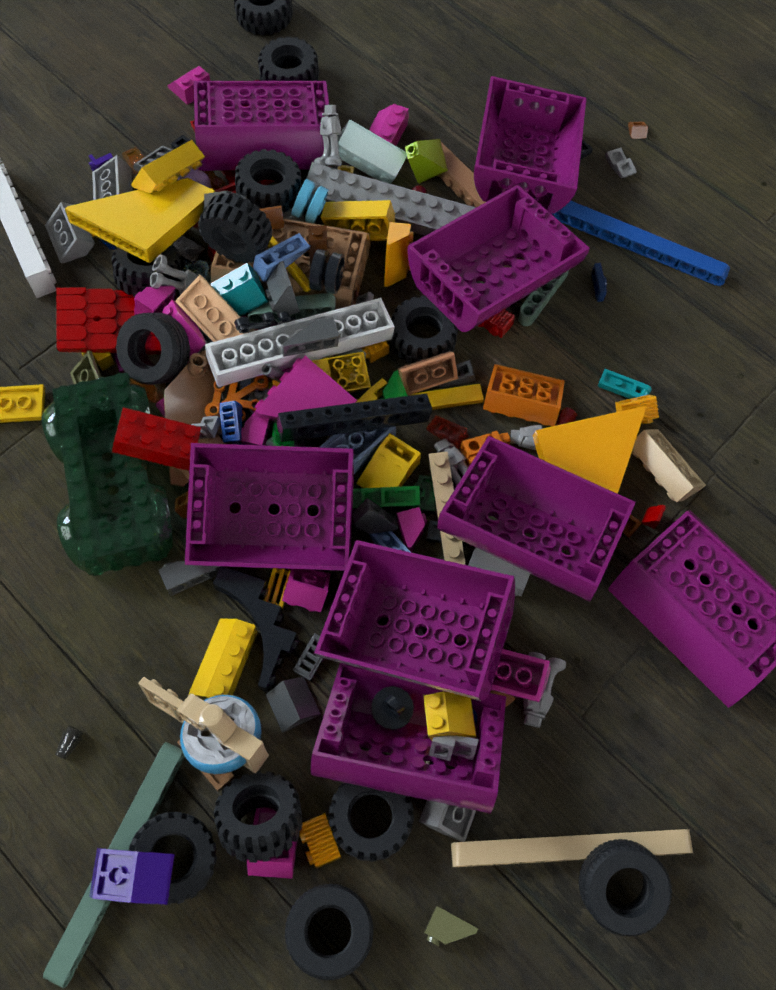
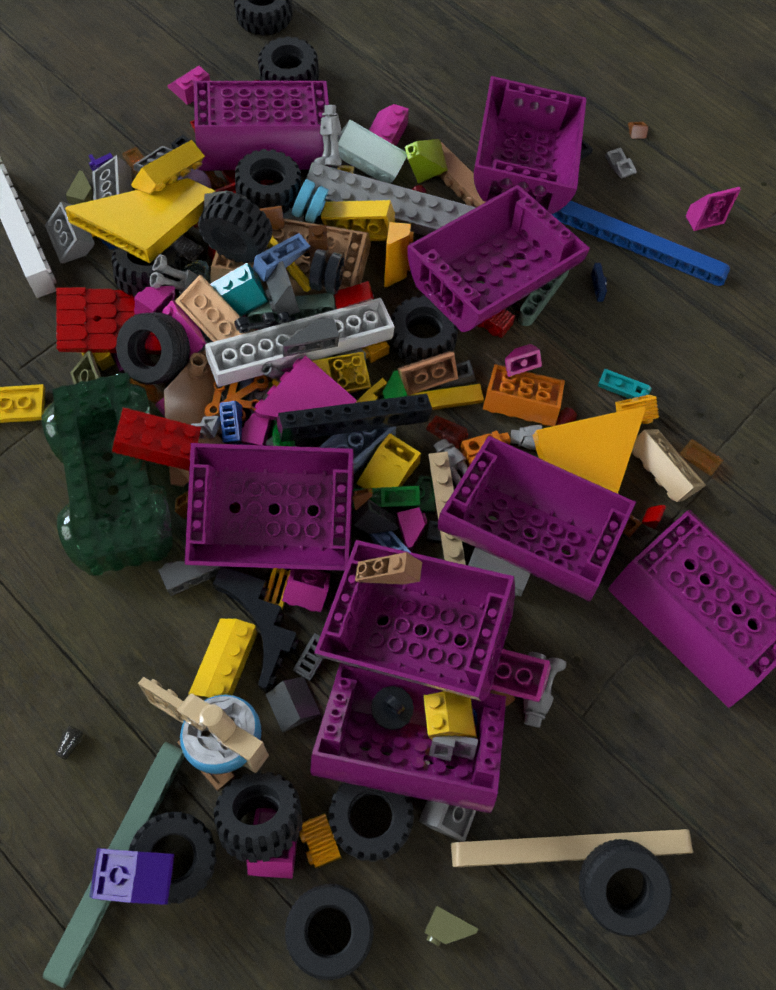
none -> olive slope [66,170,93,205]
none -> red slope [335,281,374,309]
none -> dark orange slope [352,487,373,510]
none -> medium nougat slope [355,552,422,585]
none -> dark pink slope [505,344,542,377]
none -> clear orange plate [680,439,723,476]
none -> dark pink slope [686,187,741,231]

